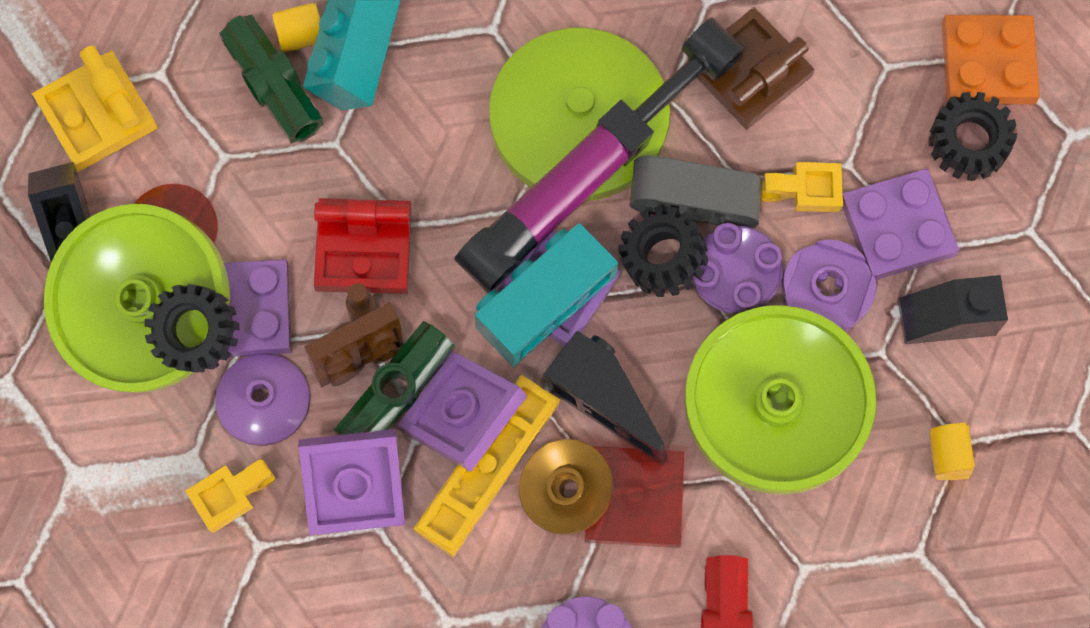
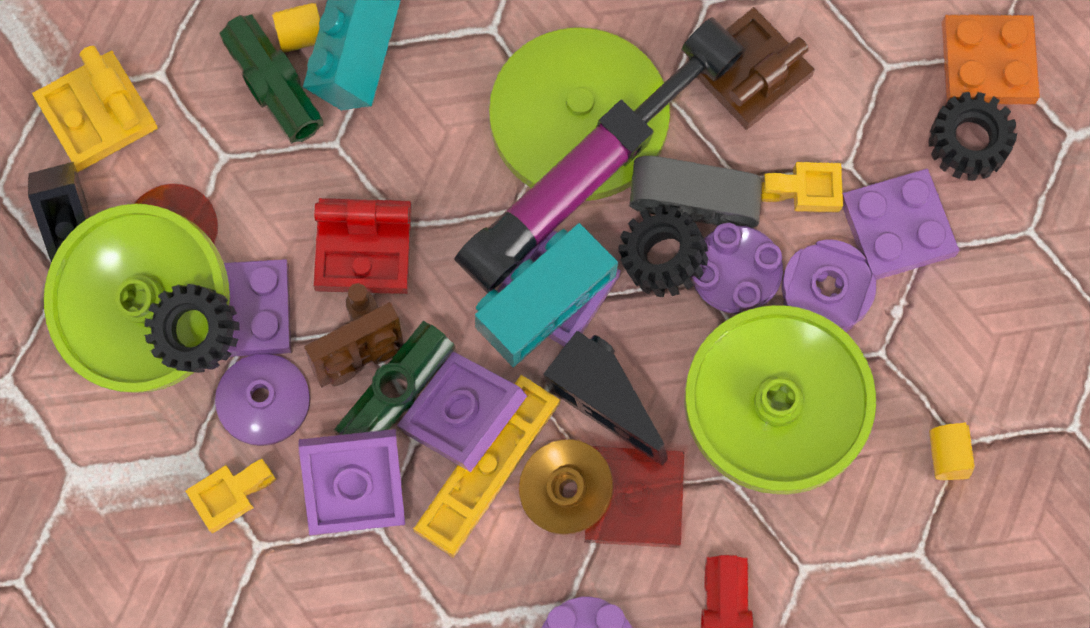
black slope [898,275,1008,344] -> none

